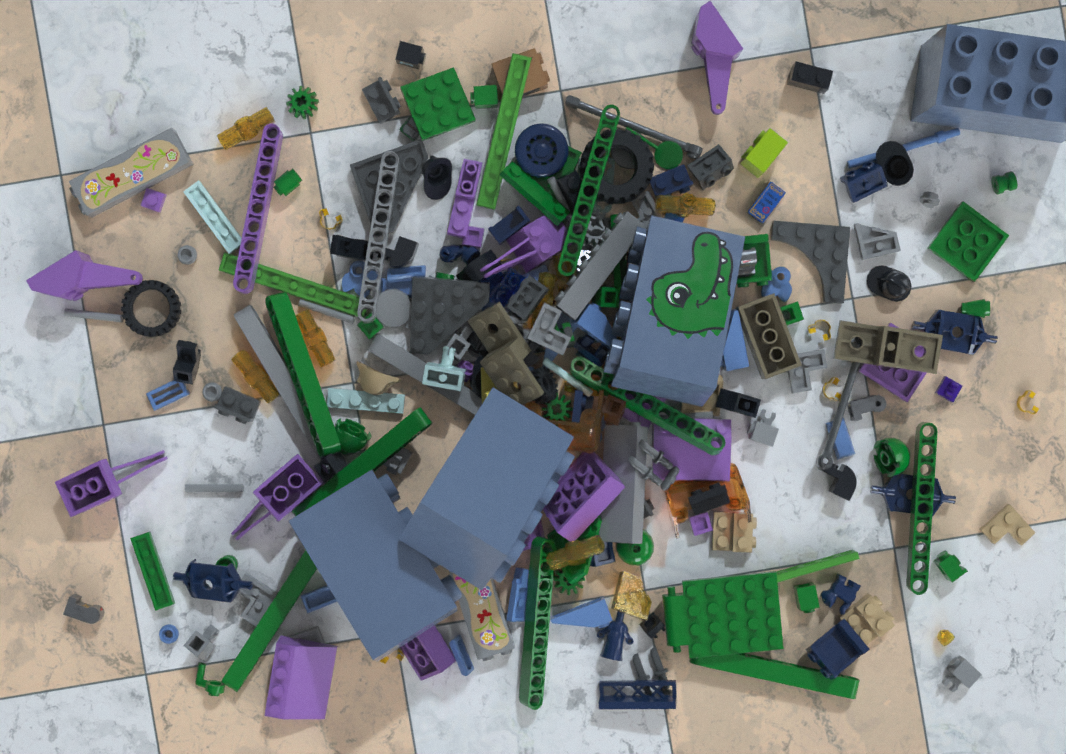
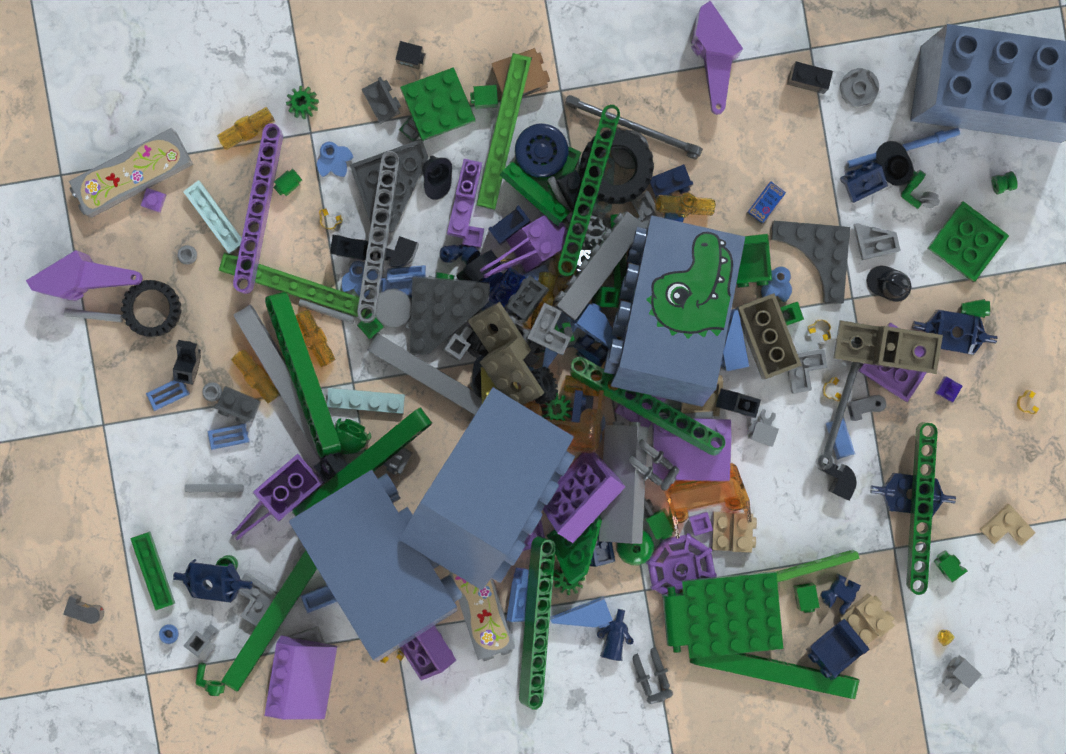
medium lavender slope [55,450,168,517] -> none
tan hat [357,361,402,395] -> none
light aqua brick [422,346,466,391] -> none
medium blue tile [449,634,474,676] -> none
medium lavender plate [455,360,473,382] -> none
light aqua bar [542,357,593,397] -> none
clear yellow piece [546,535,605,570] -> none
dark blue fence [598,680,677,709] -> none
reddish brown brick [601,395,626,426] -> none
clear yellow plate [611,571,652,621] -> none
green piece [626,127,683,169] -> none
black tile [639,612,665,639] -> none
dark grey bracket [687,144,734,190] -> none
black bracket [688,482,730,515] -> none
flat silver leg [738,247,757,277] -> none
lime brick [740,128,788,178] -> none
green cylinder [873,437,910,477] -> none
none -> medium blue tile [207,424,250,450]
none -> medium blue plate [317,142,354,177]
none -> green brick [646,508,675,540]
none -> medium lavender plate [646,533,717,595]
none -> light grey tile [840,68,879,107]
none -> green plate [901,169,926,209]

